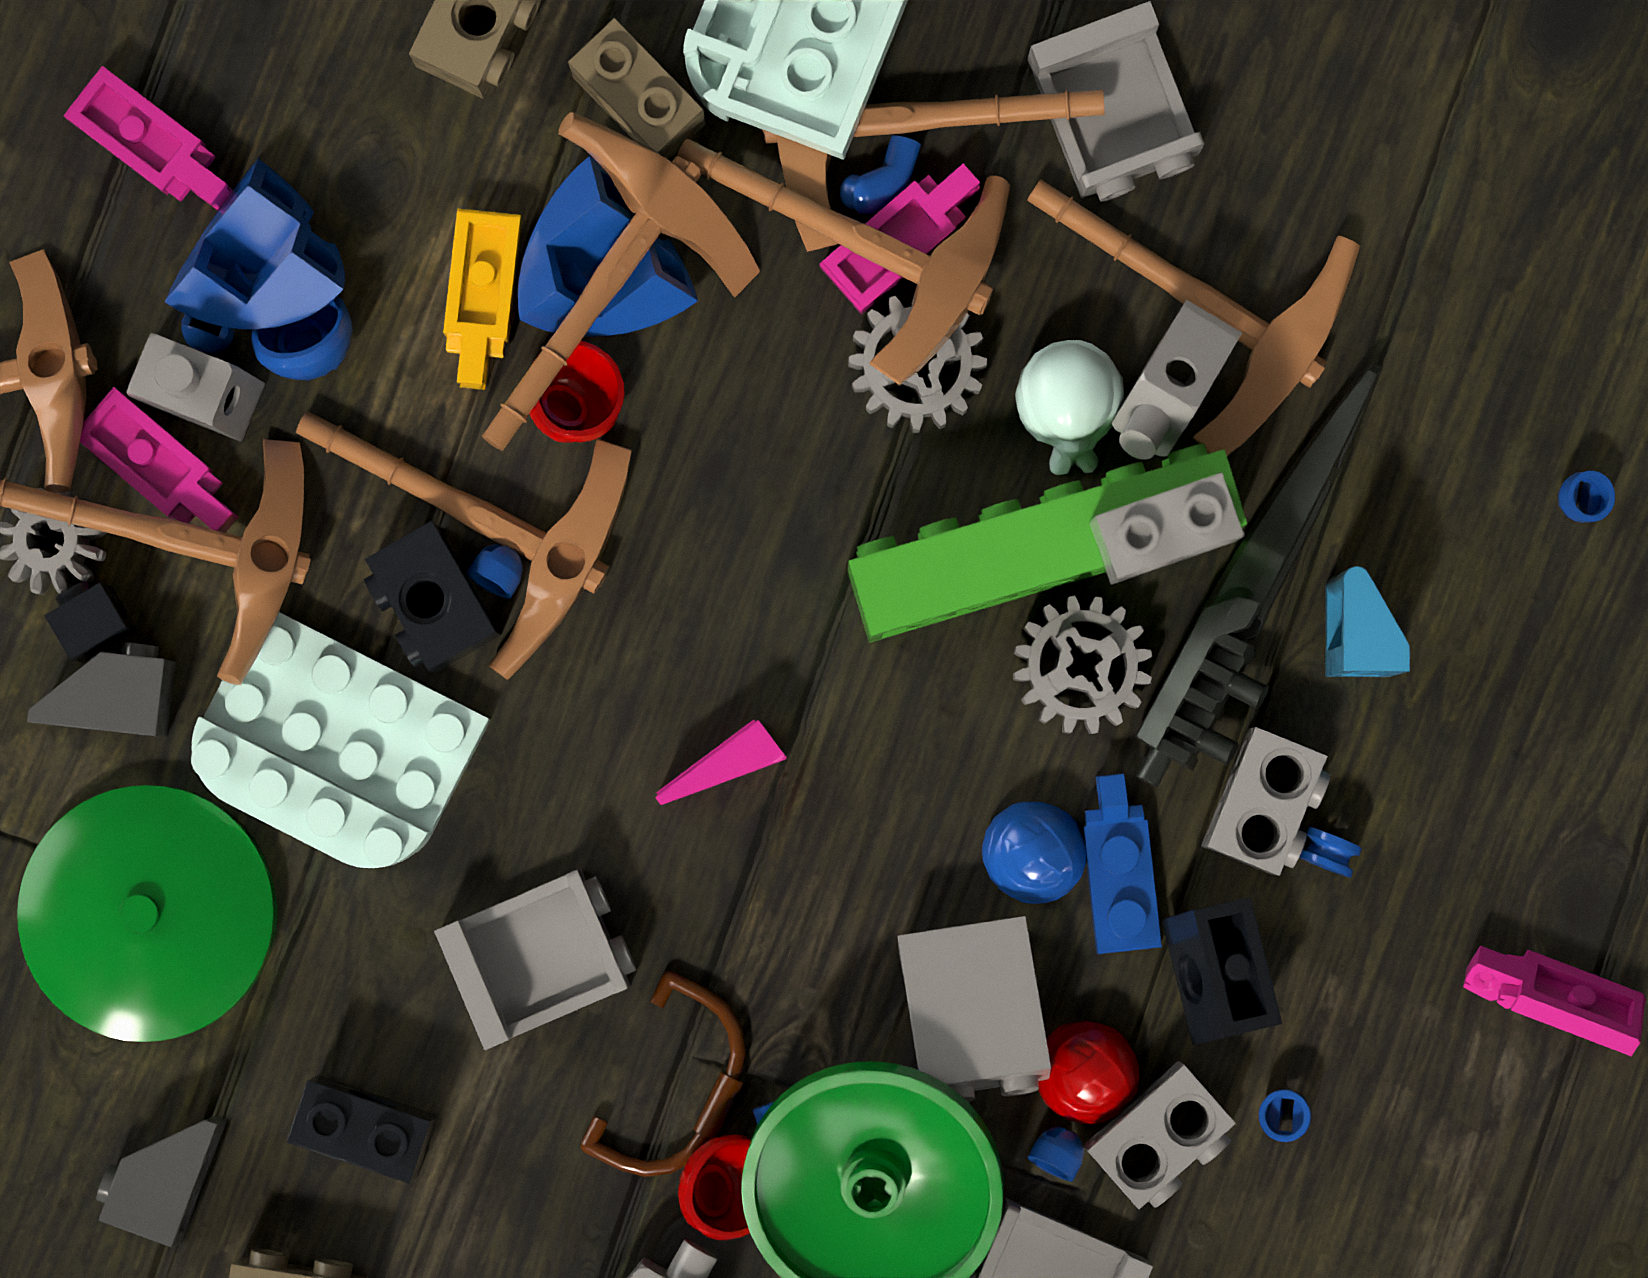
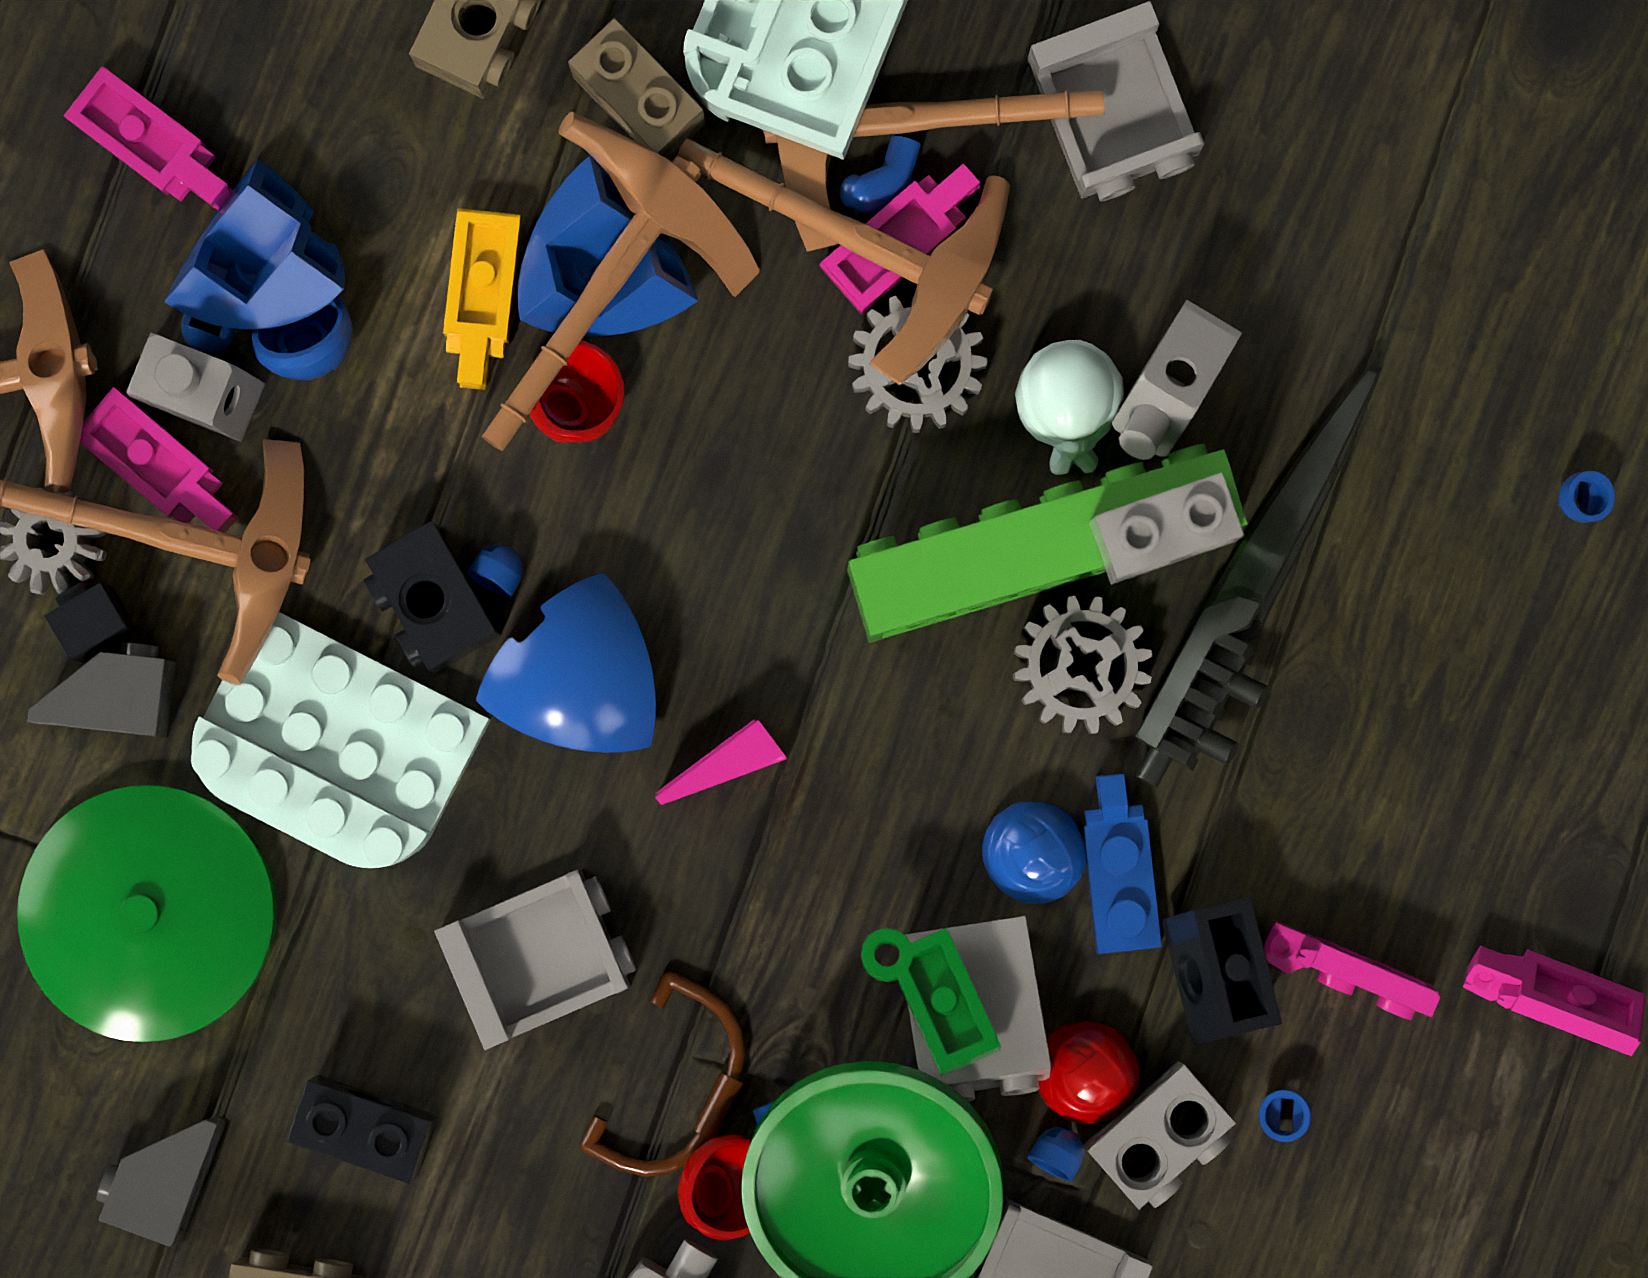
medium nougat piece [296,411,632,680] -> none
medium nougat piece [1027,179,1360,456] -> none
light grey brick [1201,727,1331,876] -> none
blue bush [1299,827,1363,878] -> none
dark azure tile [1325,566,1410,677] -> none
none -> blue brick [476,573,656,753]
none -> green hinge [861,928,1001,1077]
none -> dark pink hinge [1262,920,1440,1020]

